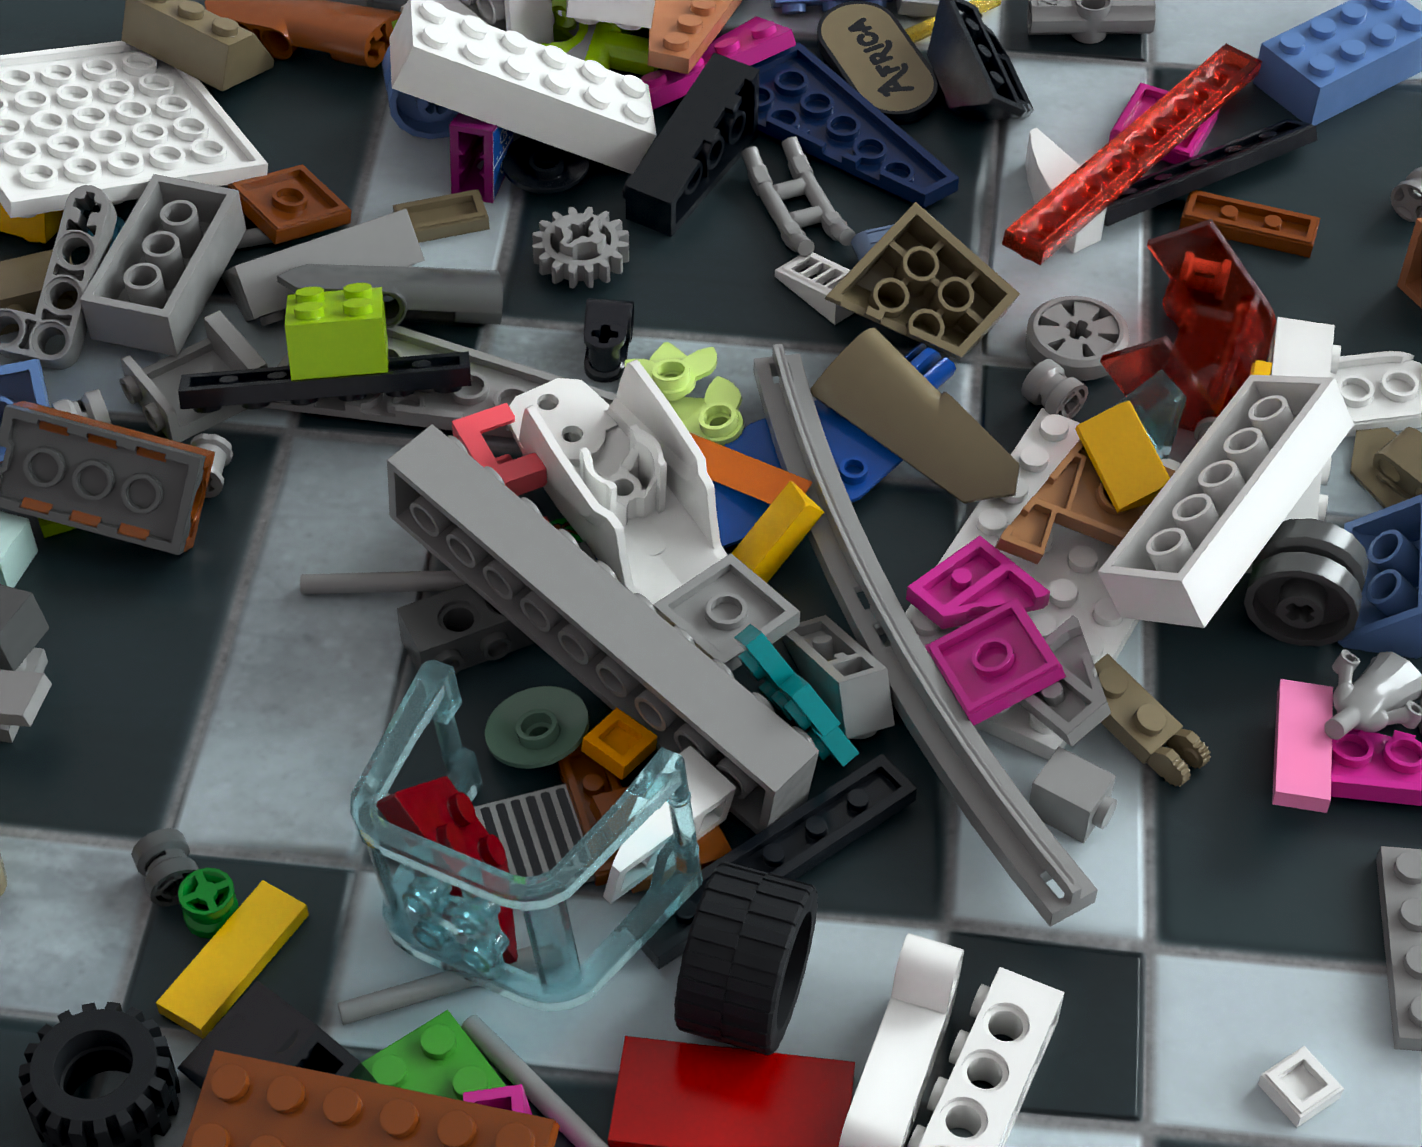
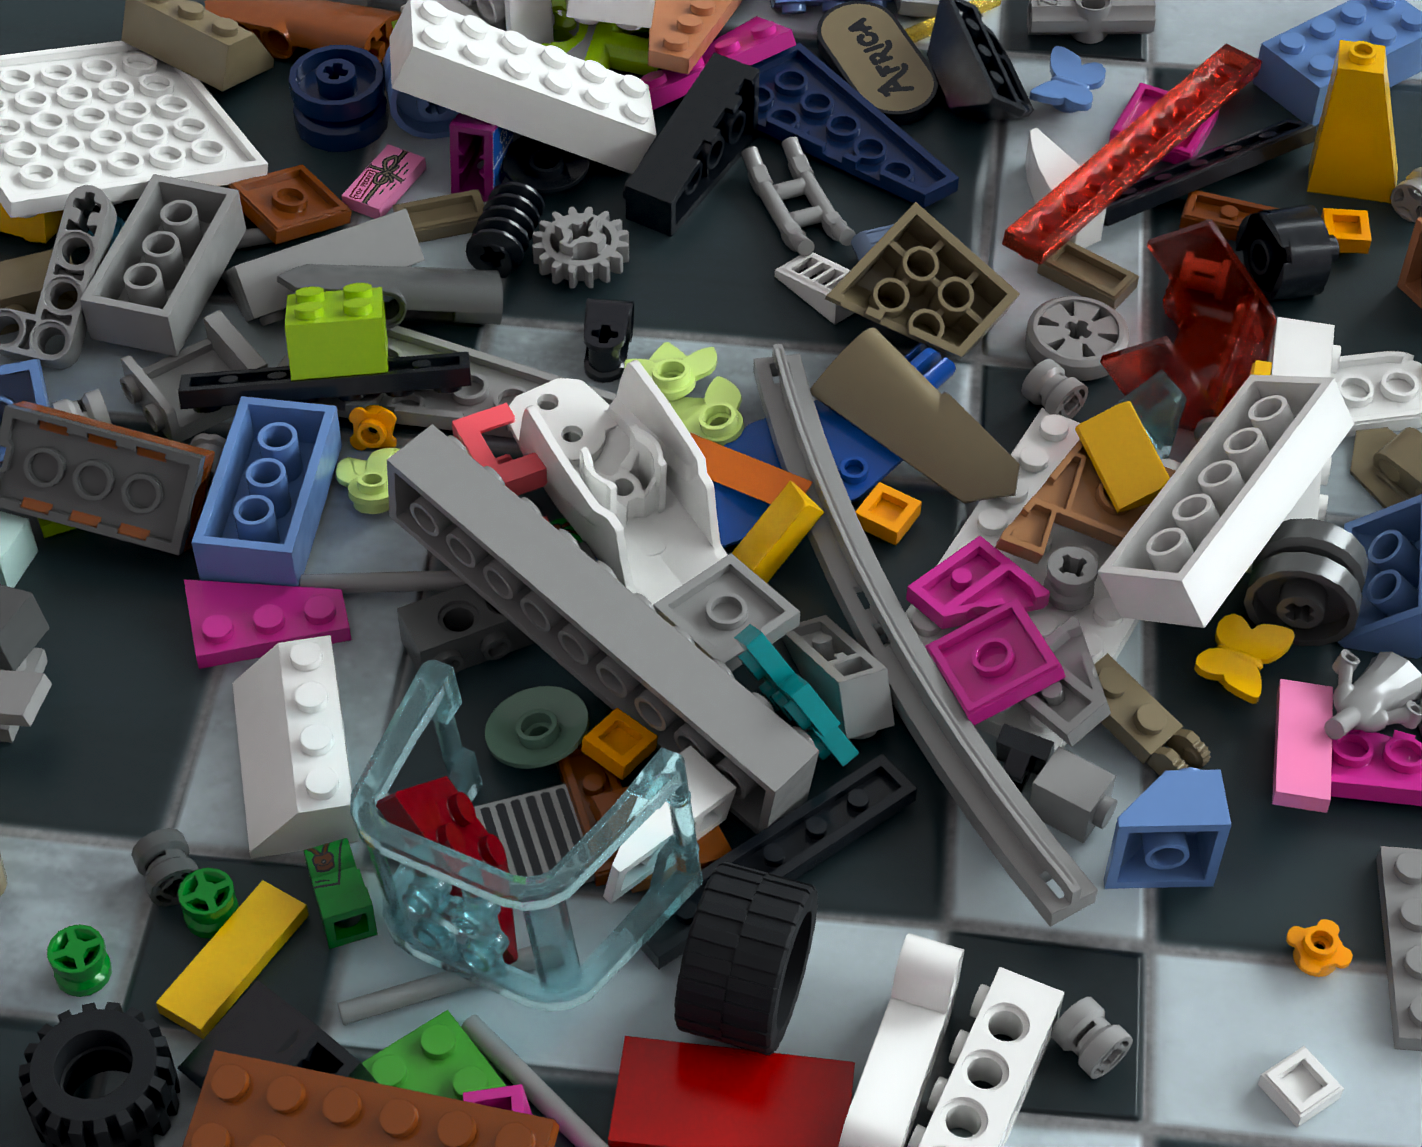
none -> green wheel [47,924,112,997]
none -> dark pink wing [184,579,352,669]
none -> medium blue brick [191,396,342,587]
none -> white slope [232,635,360,859]
none -> dark blue wheel [288,45,389,152]
none -> green leg [303,838,378,949]
none -> yellowish green plate [336,447,400,514]
none -> bright pink tile [341,144,426,219]
none -> light orange plate [349,405,397,451]
none -> black piece [466,182,545,278]
none -> light orange plate [855,482,922,546]
none -> black tile [996,723,1054,793]
none -> medium blue animal [1029,46,1106,113]
none -> dark tan tile [1037,238,1139,309]
none -> light grey wheel [1044,546,1098,611]
none -> light grey wheel [1051,997,1133,1079]
none -> medium blue slope [1103,767,1231,889]
none -> yellow animal [1194,613,1295,704]
none -> black brick [1236,204,1339,302]
none -> light orange plate [1286,919,1353,977]
none -> yellow slope [1307,40,1398,203]
none -> light orange plate [1321,208,1372,254]

